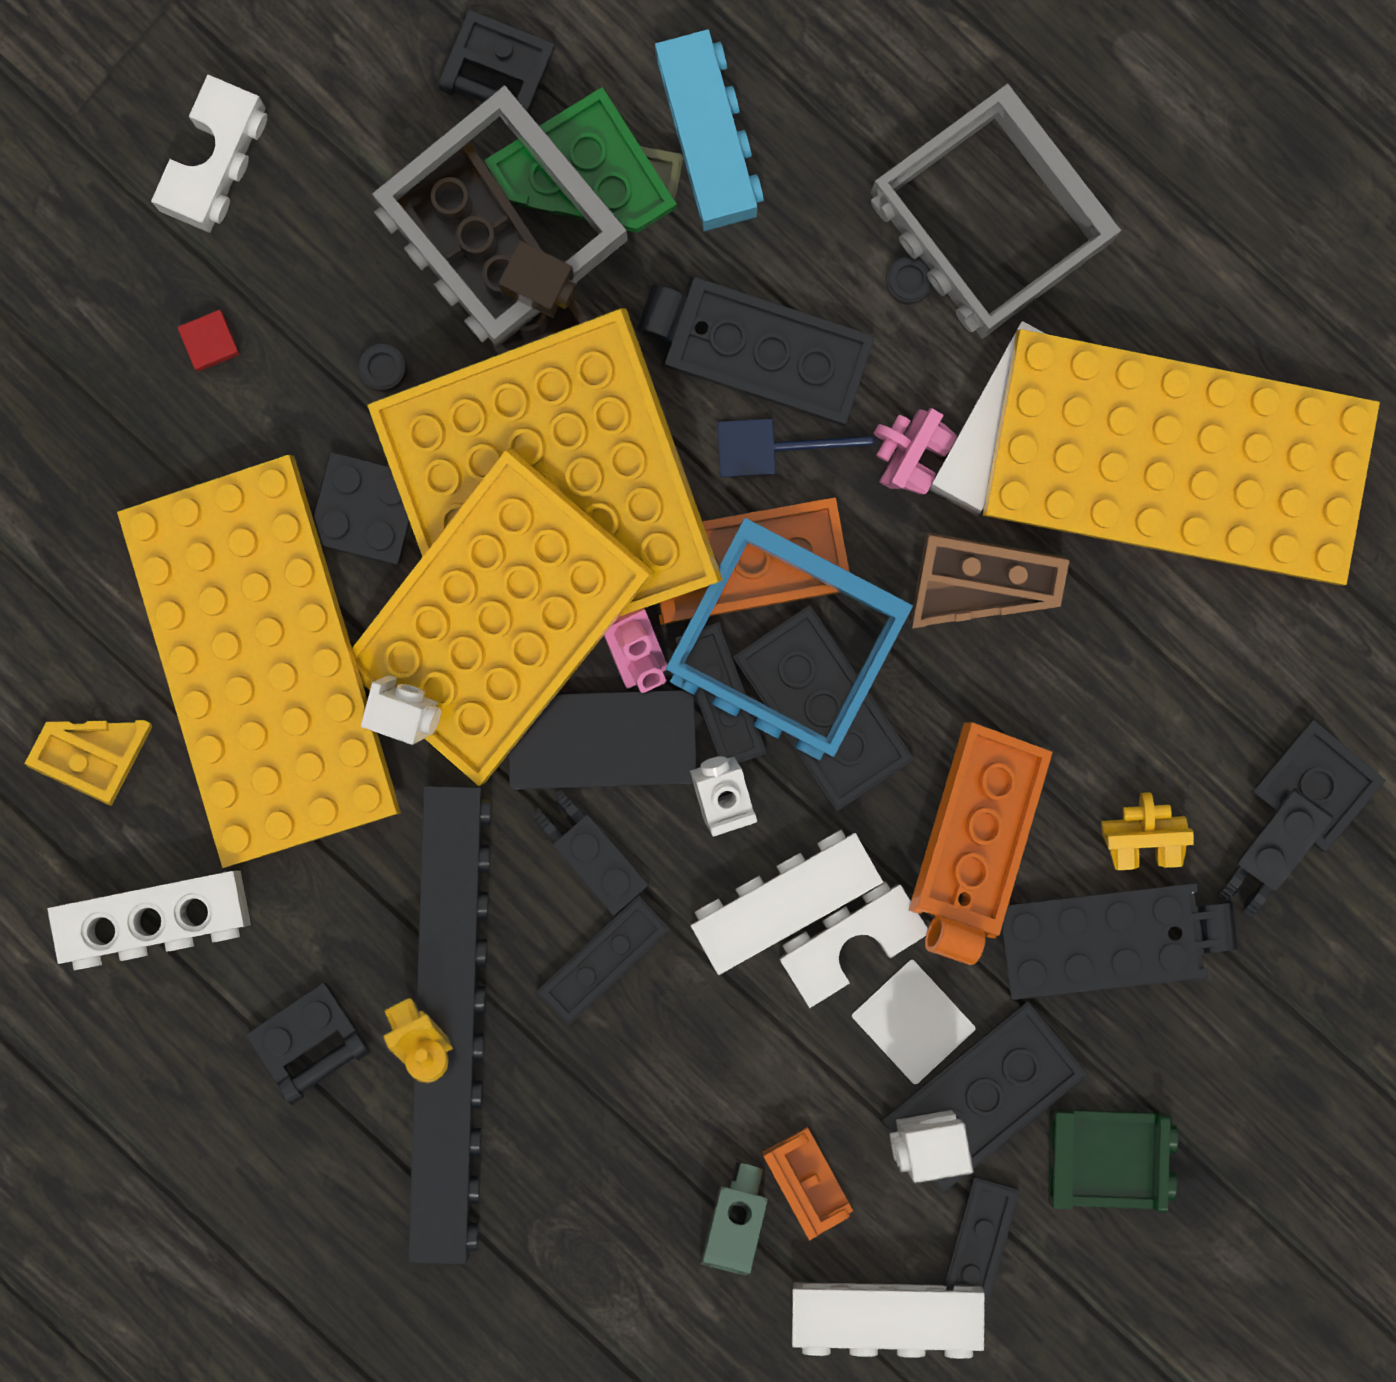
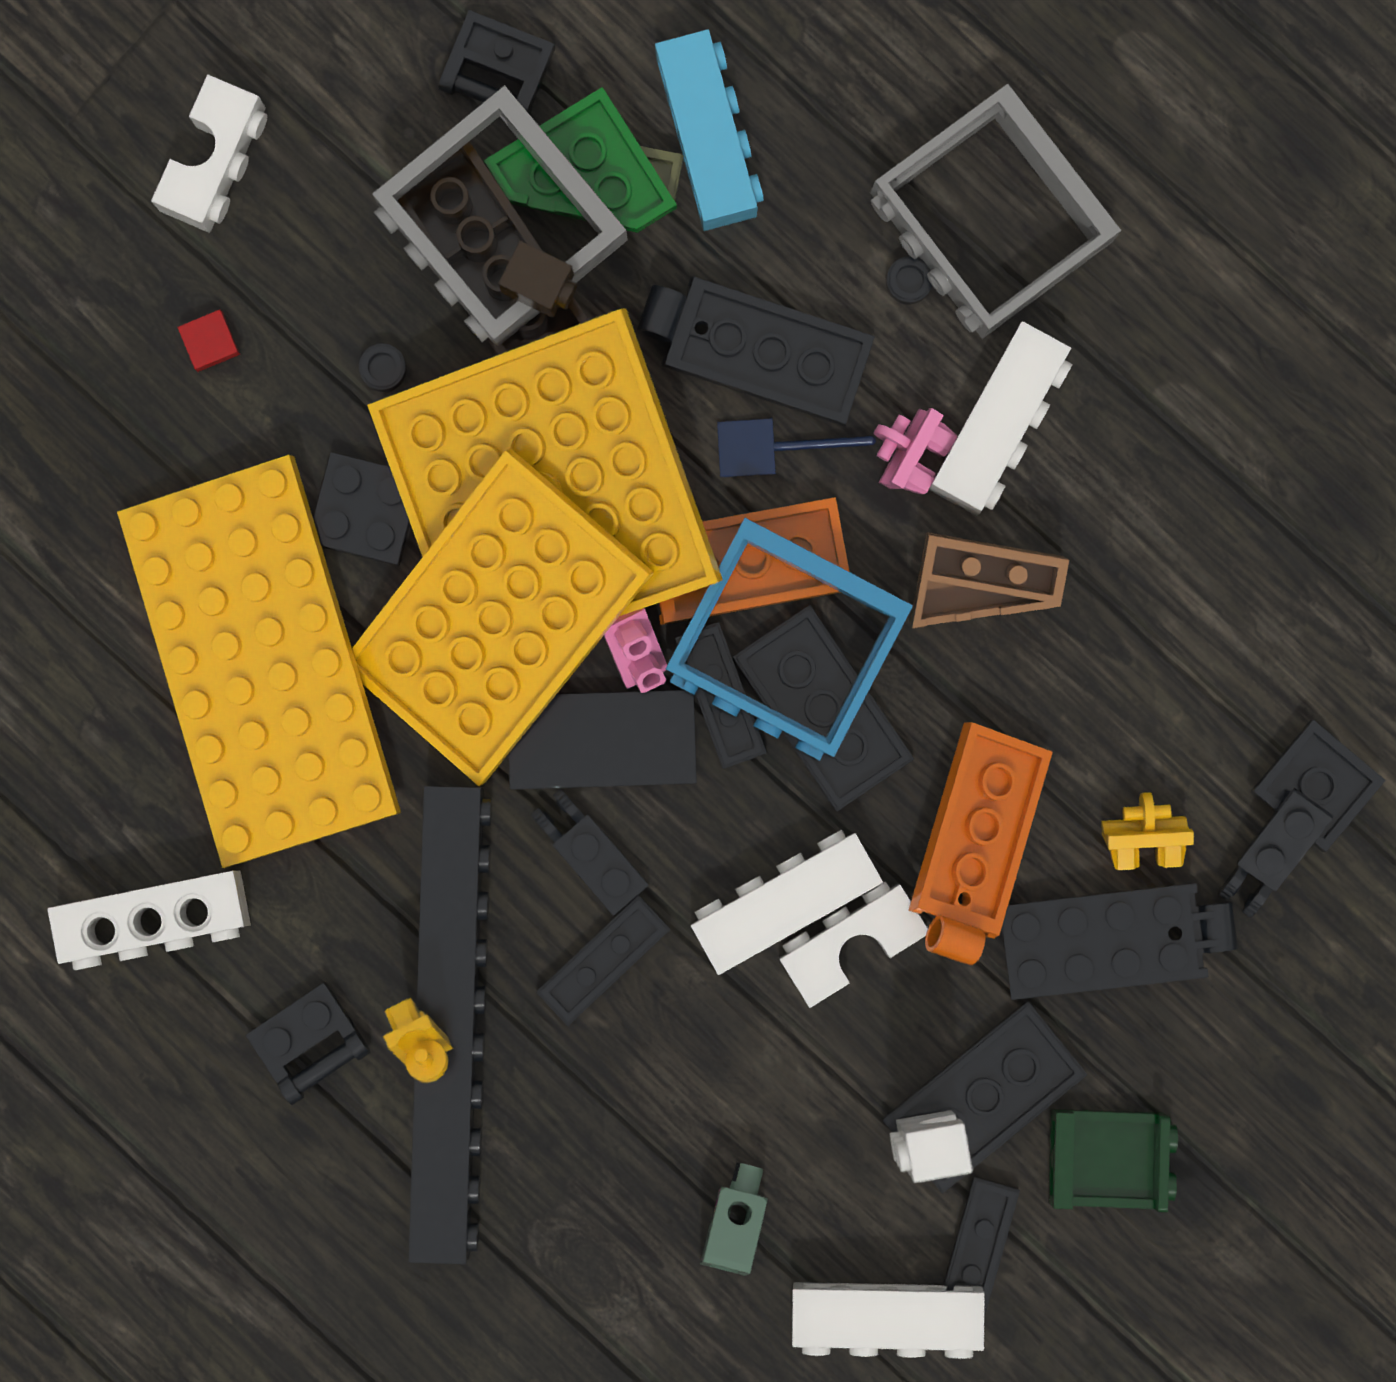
yellow wing [25,720,152,806] -> none
white brick [361,675,441,745] -> none
white brick [690,756,757,836] -> none
orange hinge [763,1127,853,1240] -> none
white sticker [852,960,975,1084] -> none
yellow plate [982,329,1380,586] -> none

